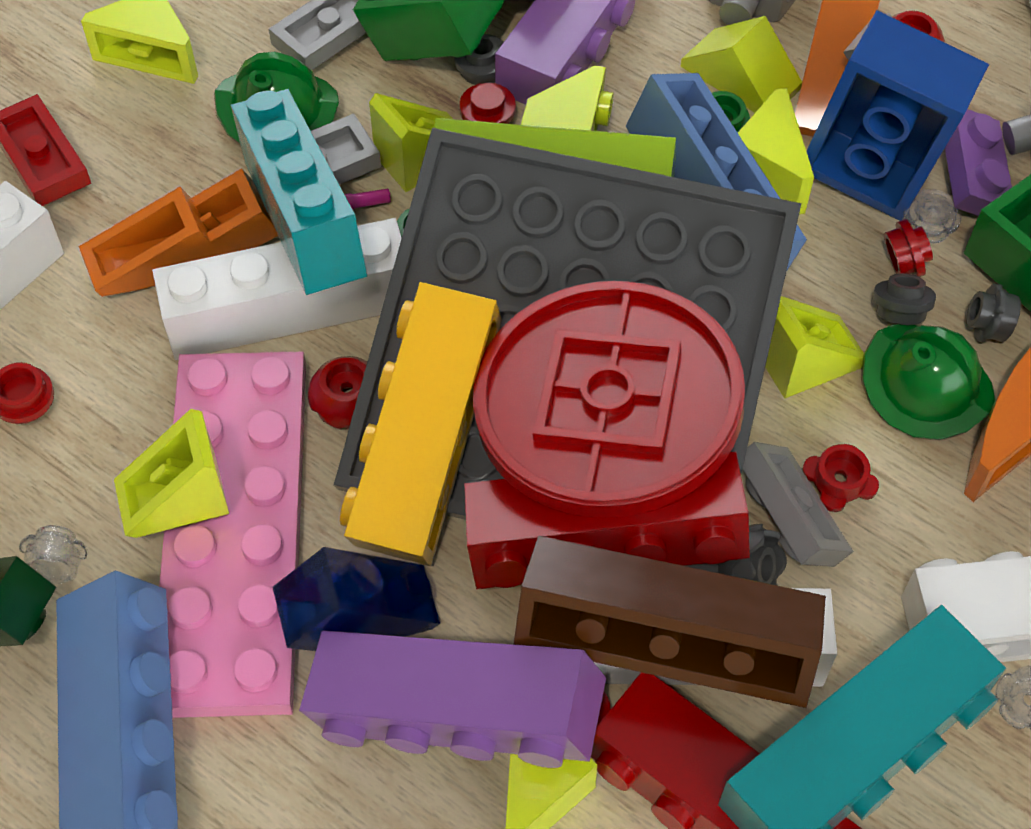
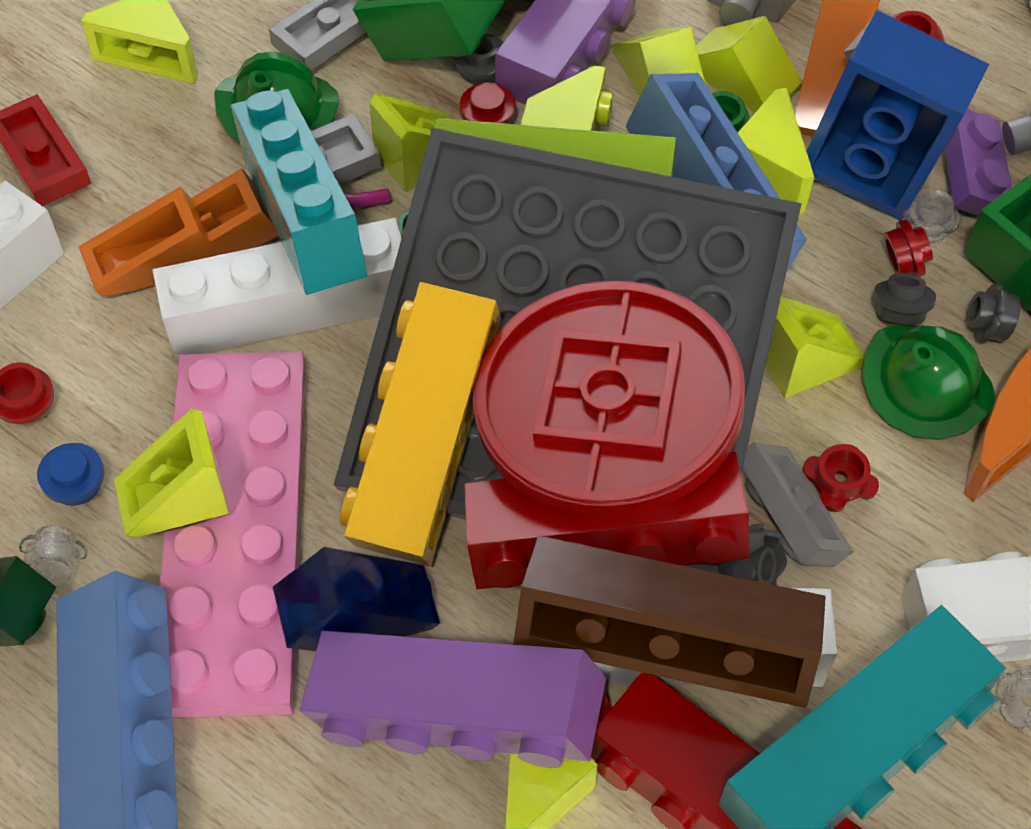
red plate [308,356,368,429] -> none
none -> blue plate [37,443,104,506]
none -> neon yellow slope [612,26,705,96]

